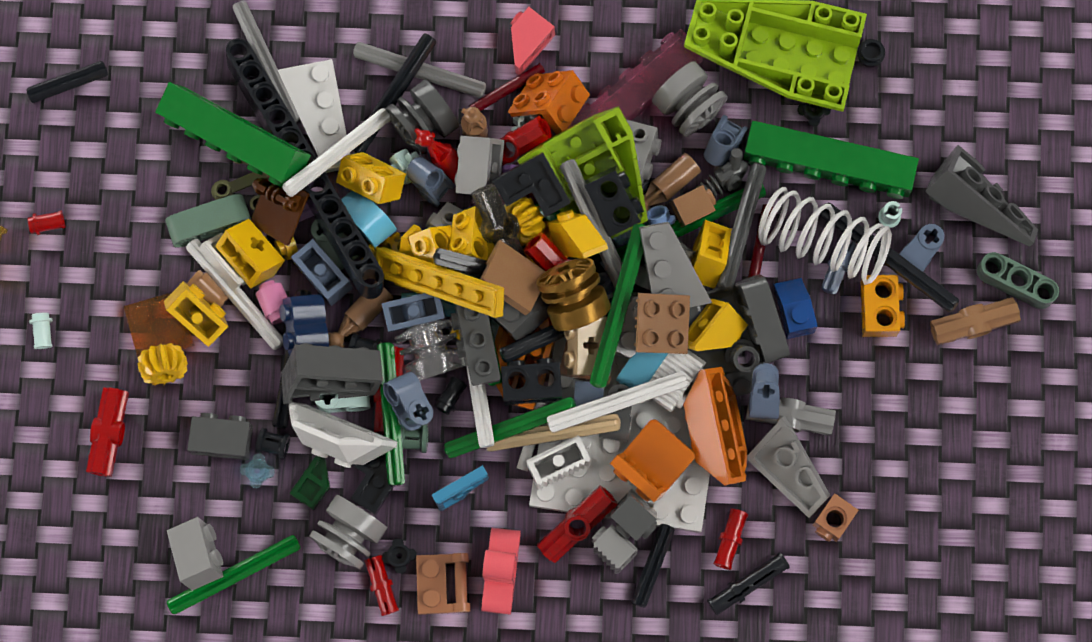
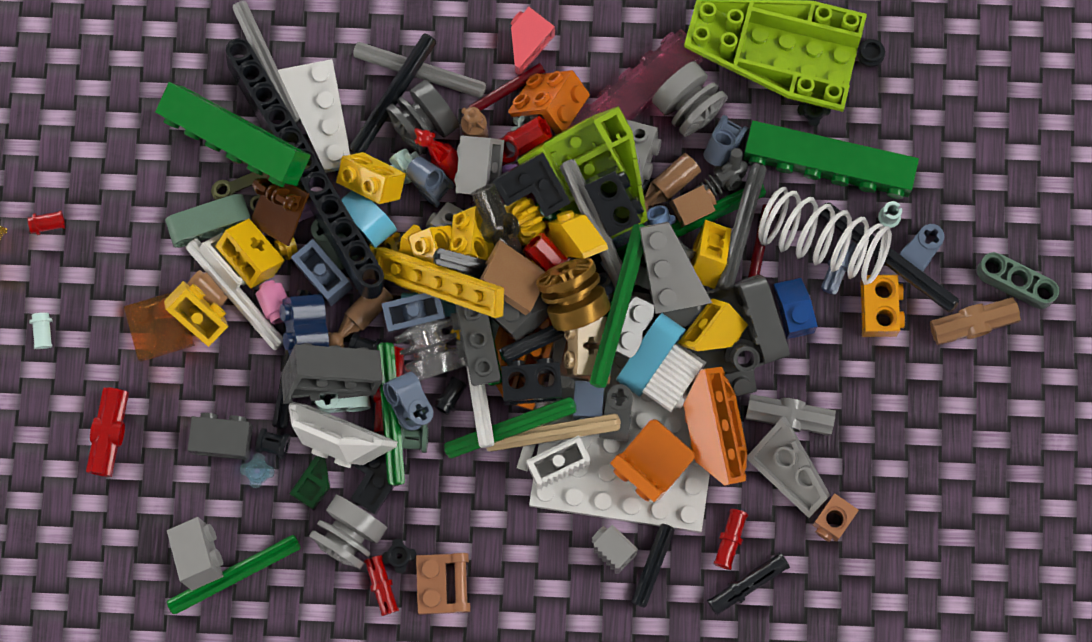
black axle [26,61,108,103] -> none
yellow gear [137,343,188,385] -> none
white axle [282,108,391,197] -> none
dark azure tile [432,465,489,511] -> none
coral beam [481,527,521,615] -> none
red piece [537,485,618,563] -> none
white axle [547,371,688,433] -> none
dark grey brick [610,489,657,541] -> none
medium nougat hinge [634,293,690,354] -> none
sand blue piece [749,363,780,419] -> none
dark grey wedge [925,145,1038,247] -> none

